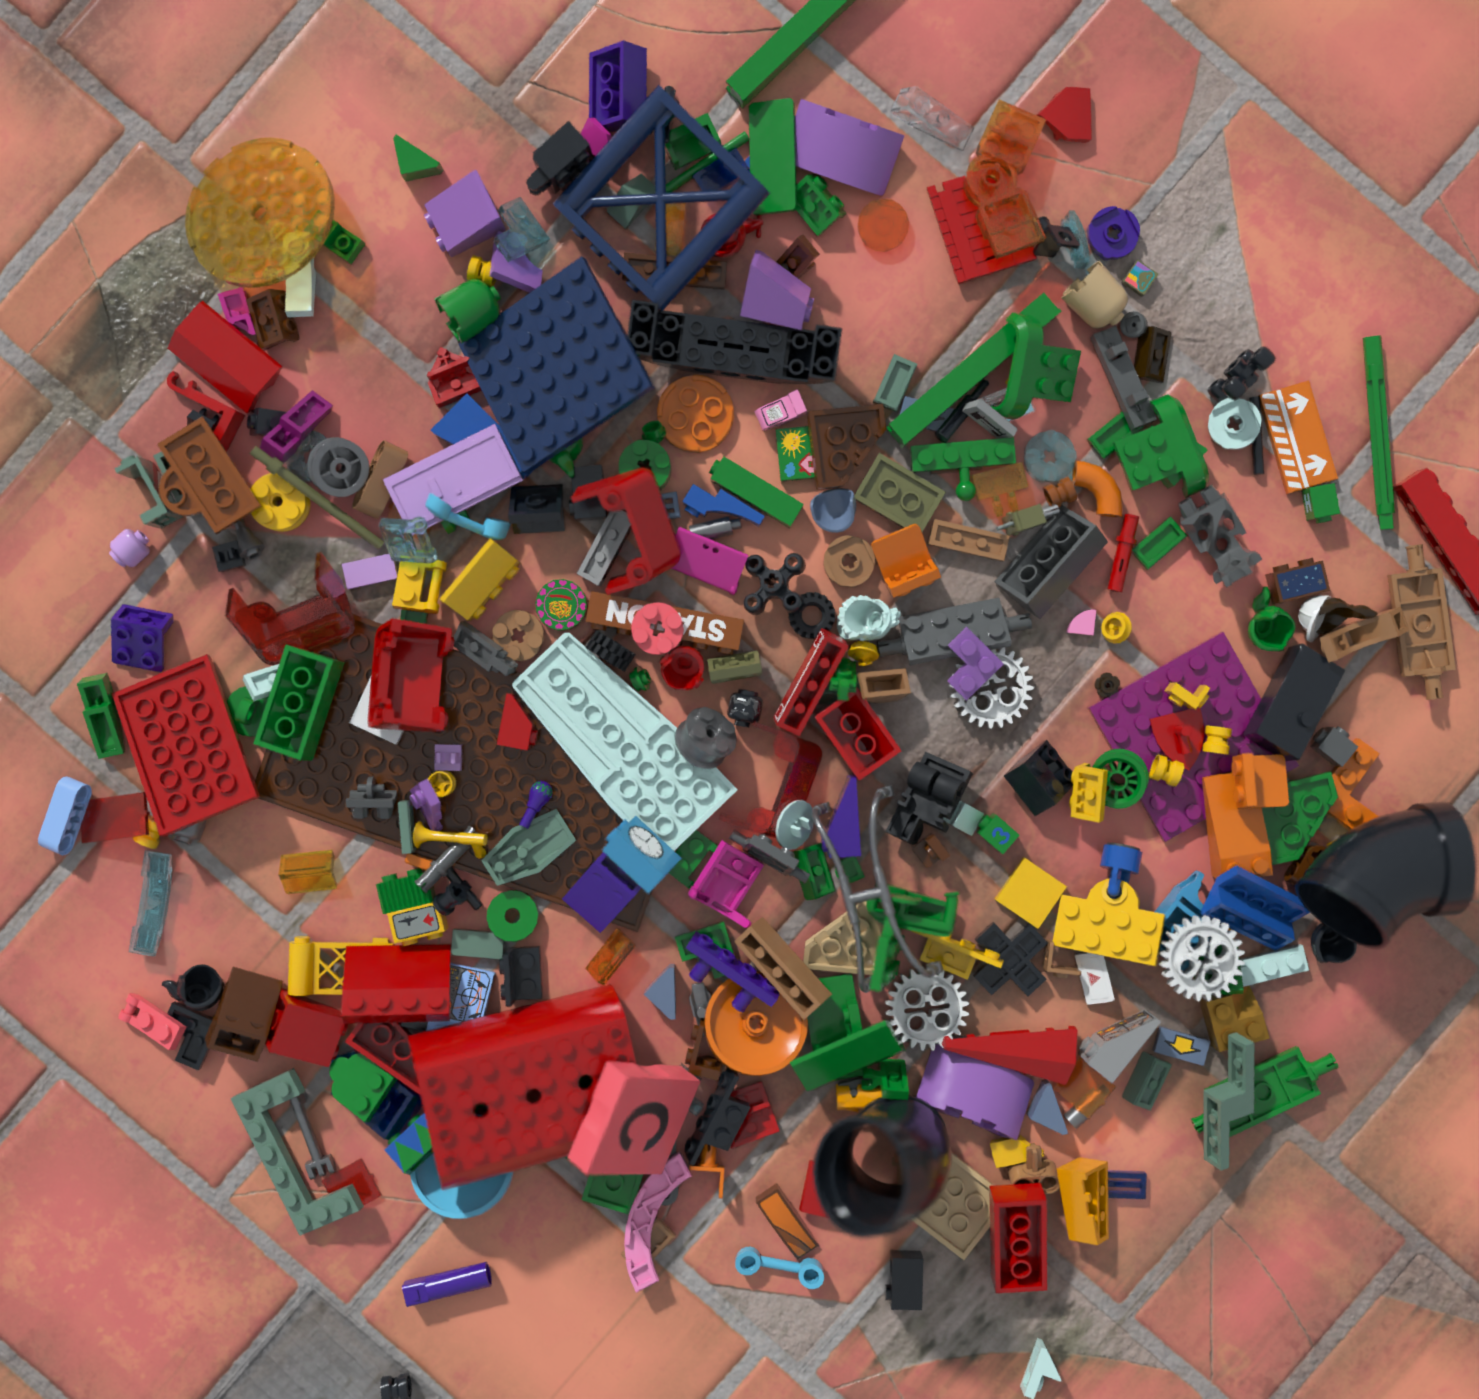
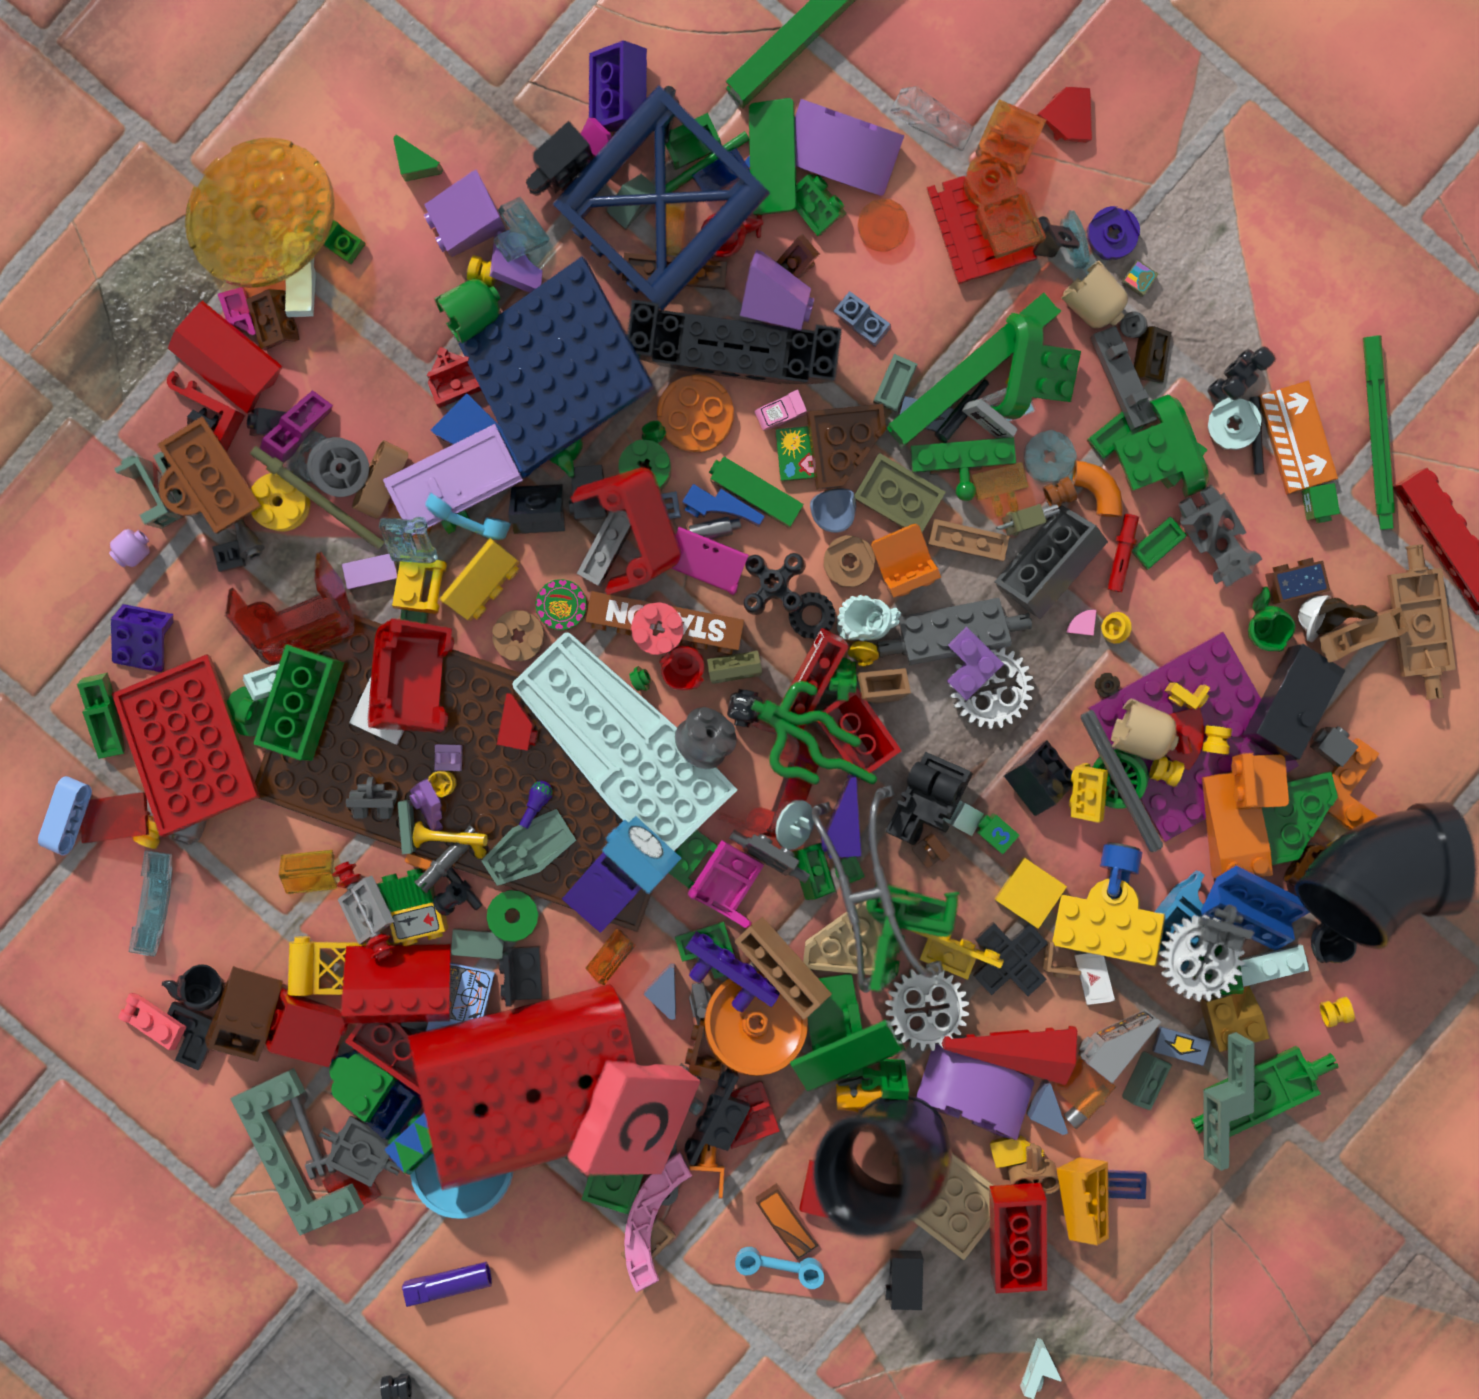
dark grey hinge [454,621,519,676] -> none
black tyre [585,630,636,672] -> none
none -> dark grey plate [319,1116,401,1187]
none -> light grey plate [332,862,395,961]
none -> green plant [751,681,877,785]
none -> sand blue slope [833,291,891,347]
none -> dark grey axle [1080,710,1163,852]
none -> tan cylinder [1111,698,1179,760]
none -> dark grey hips [1198,904,1254,952]
none -> yellow wheel [1319,997,1355,1028]

